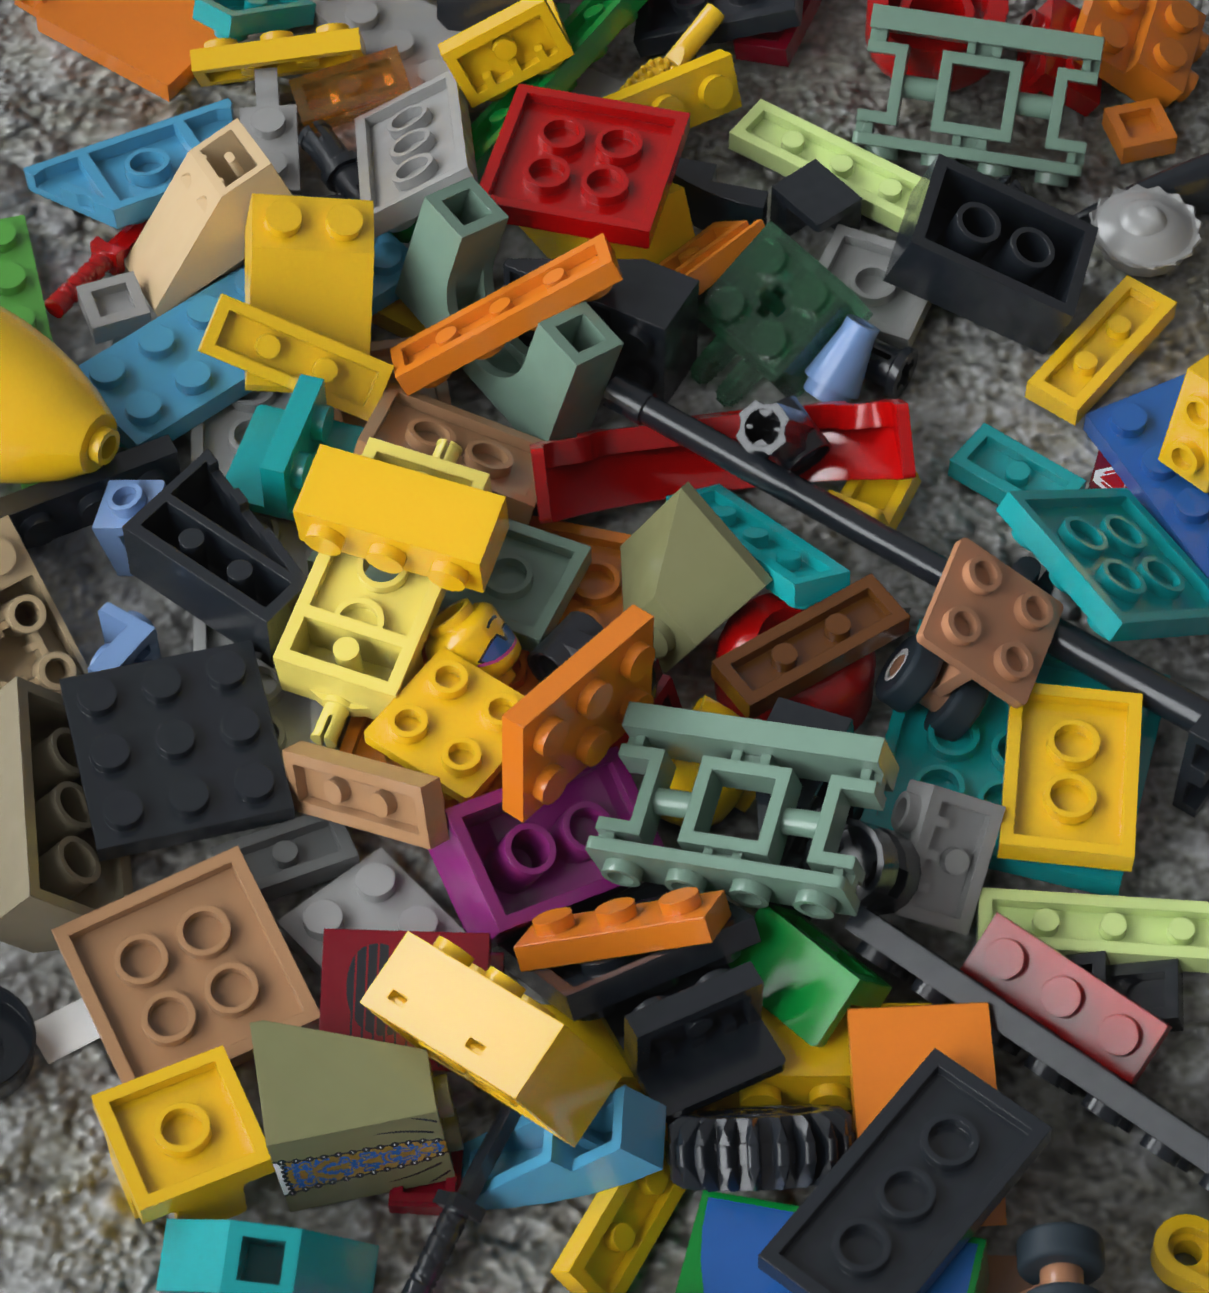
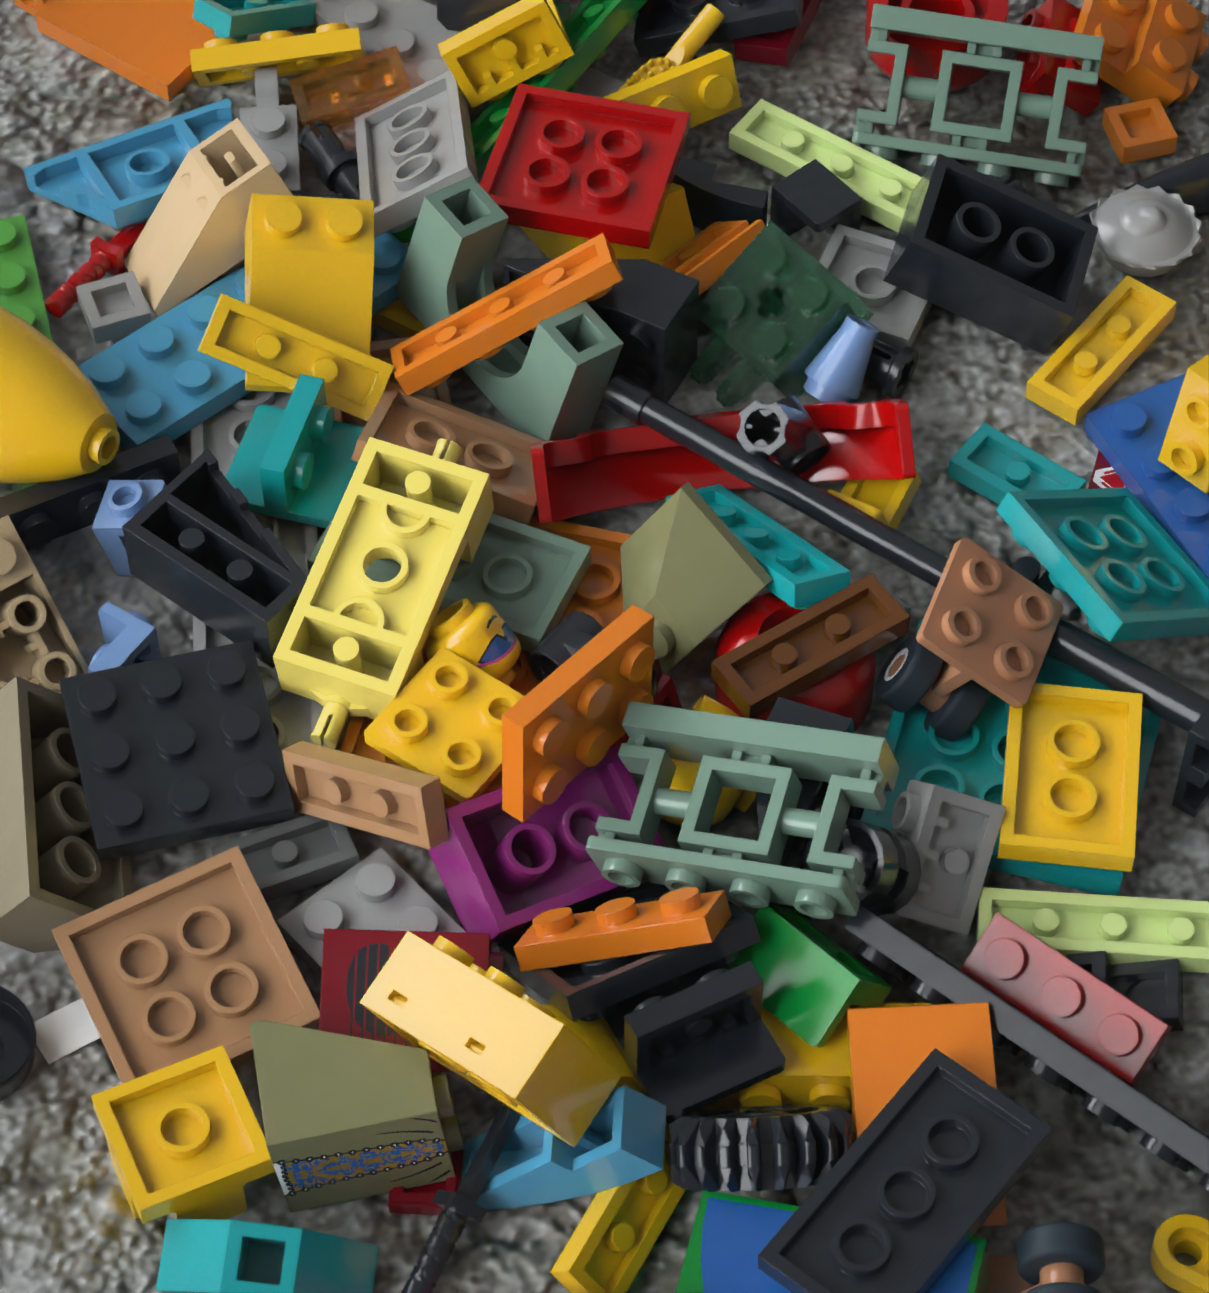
yellow brick [293,444,509,593] -> none

